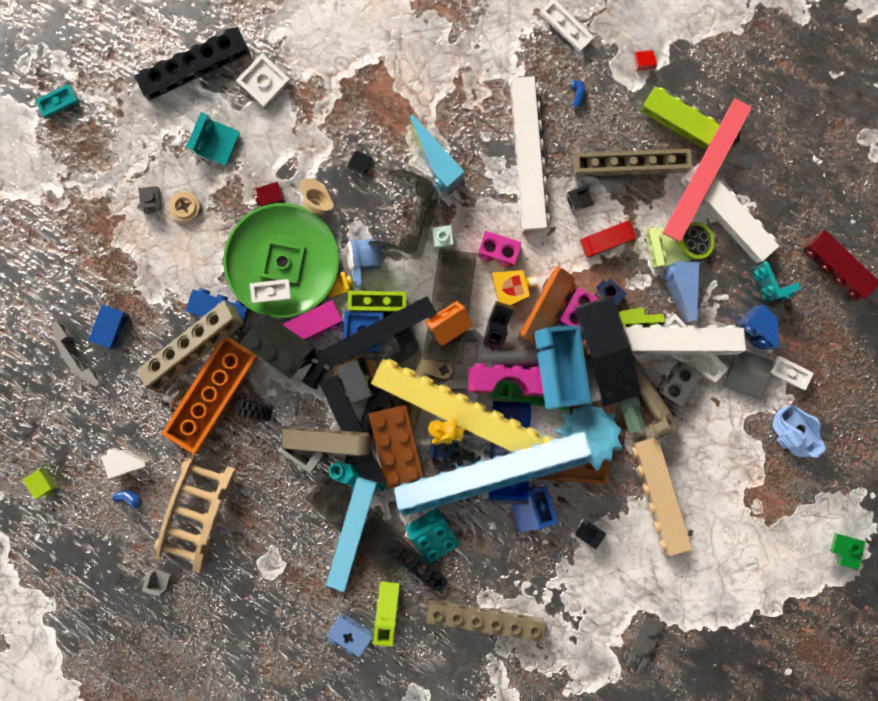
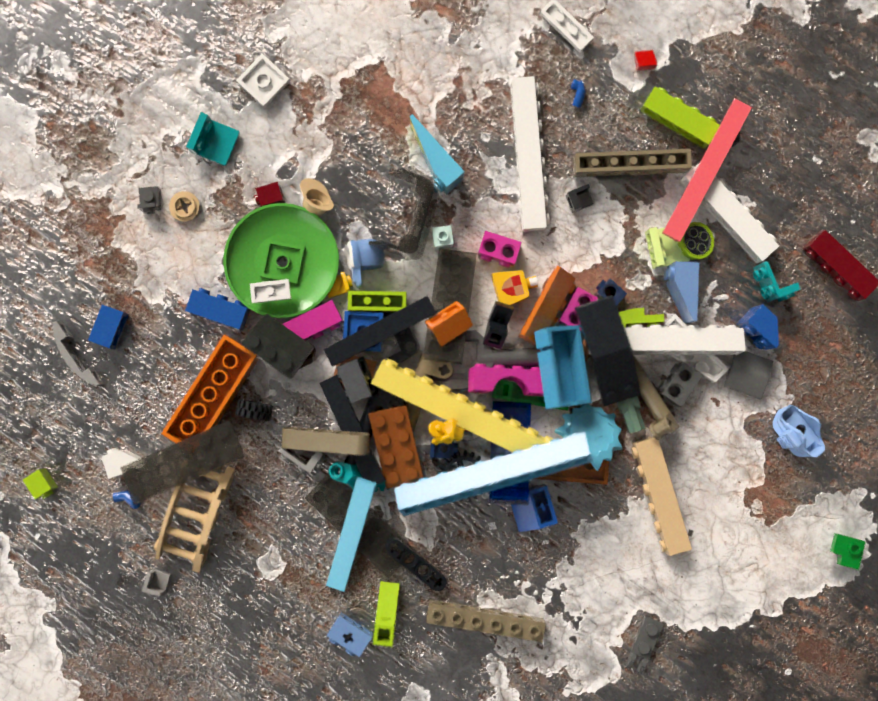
teal plate [35,83,79,119] -> none
black brick [134,27,251,101] -> none
dark tan brick [137,301,244,392] -> none
light grey gear [159,386,183,410] -> none
black piece [302,349,332,390] -> none
black slope [347,150,373,175] -> none
teal bracket [405,507,460,564] -> none
black panel [575,518,607,550] -> none
red beam [579,220,637,258] -> none
white plate [771,356,814,390] -> none
none -> clear smoke plate [120,420,245,504]

